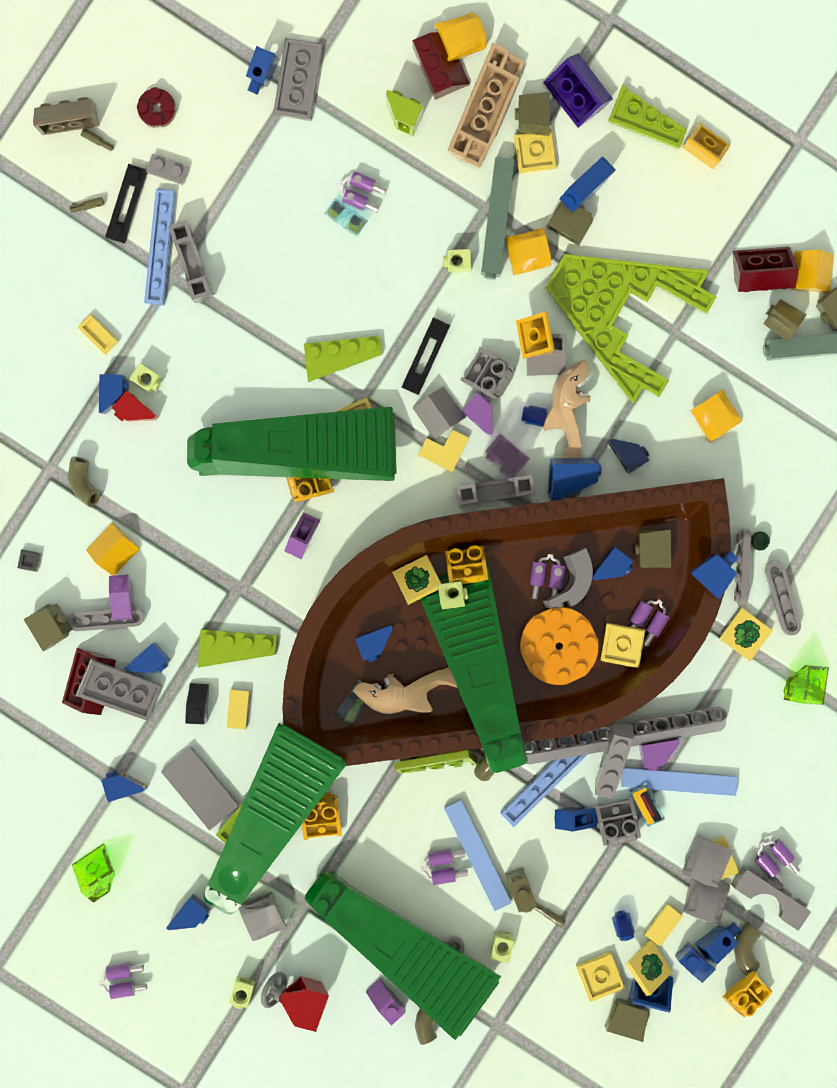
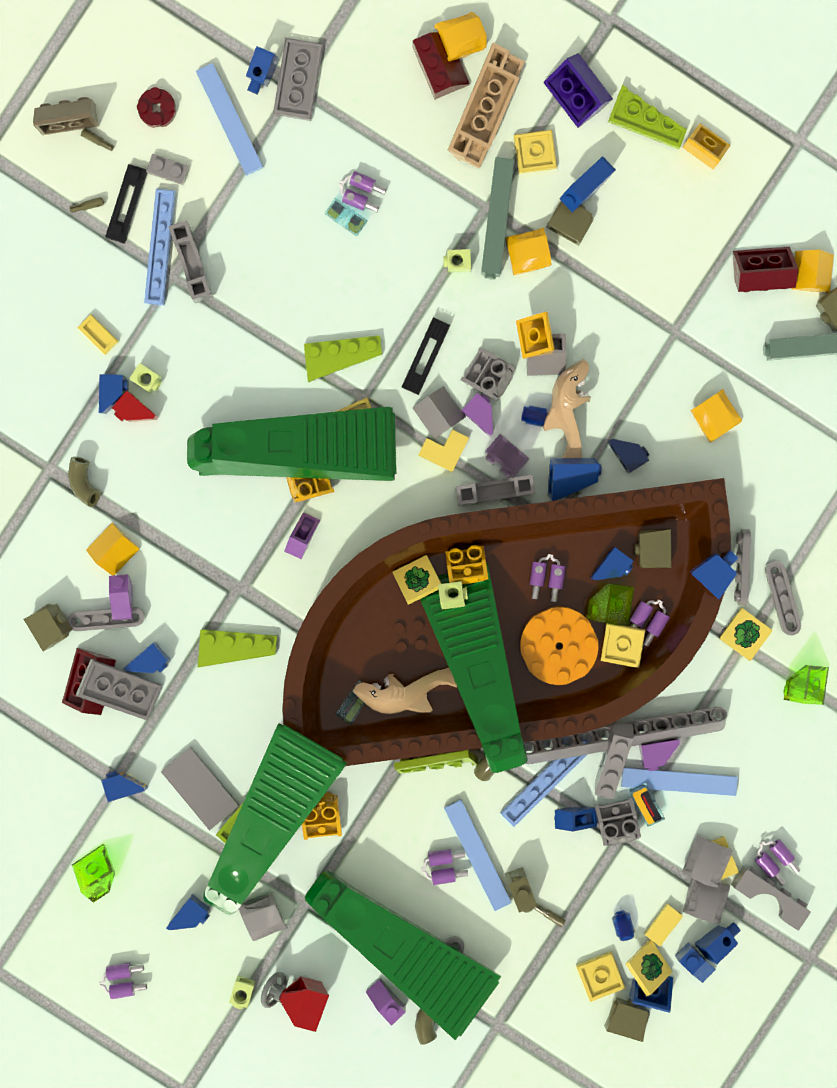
dark grey tile [17,549,41,572] -> none
black slope [185,683,209,725] -> none
light yellow tile [227,689,250,730] -> none
blue slope [355,624,393,662] -> none
lime slope [386,90,423,137] -> none
yellowish green brick [490,931,514,963] -> none
olive torso [515,92,550,136] -> none
light grey arch [543,548,593,609] -> none
lime wing [545,254,717,403] -> none
yellow slope [722,971,773,1018] -> none
olive cylinder [734,921,761,976] -> none
dark green plate [751,531,770,551] -> none
olive torso [763,299,807,342] -> none
none -> light blue tile [196,63,263,176]
none -> clear neon green slope [587,584,634,625]

